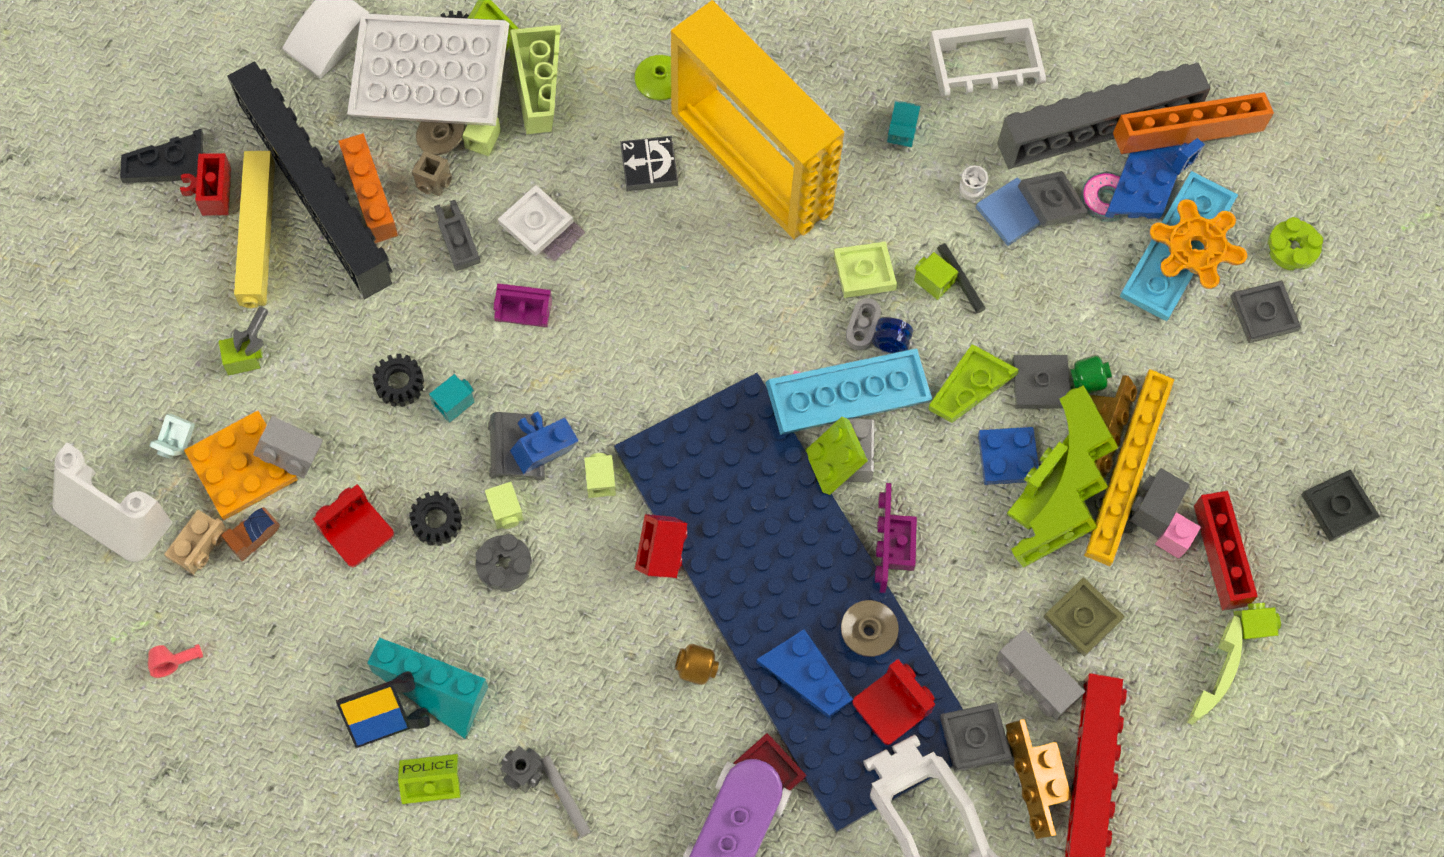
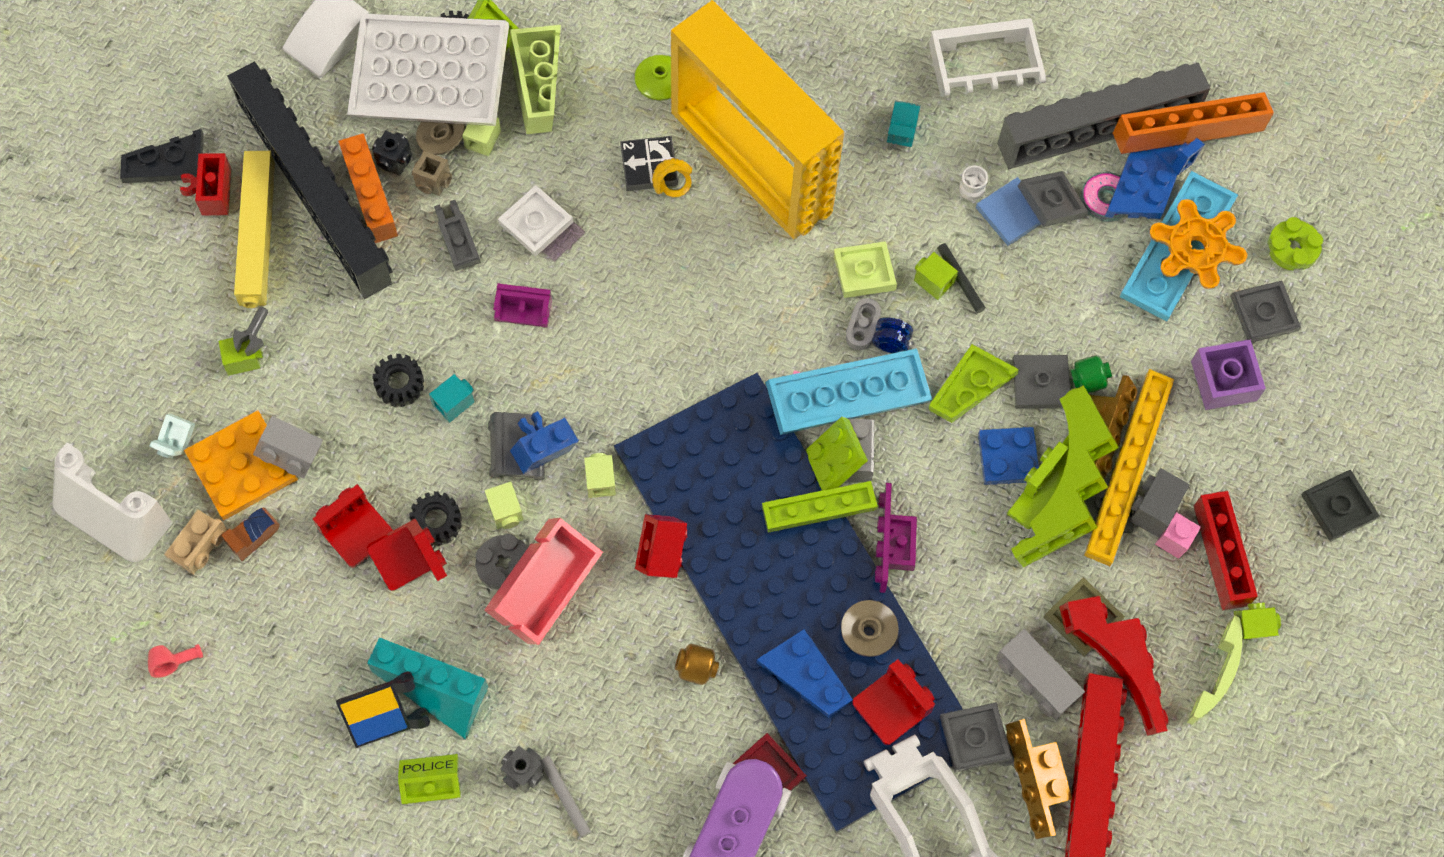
none -> red bracket [367,519,447,591]
none -> black brick [372,130,412,176]
none -> coral piece [484,518,603,645]
none -> yellow piece [652,158,692,197]
none -> lime plate [762,481,878,532]
none -> red arch [1059,596,1168,736]
none -> medium lavender brick [1191,339,1266,410]

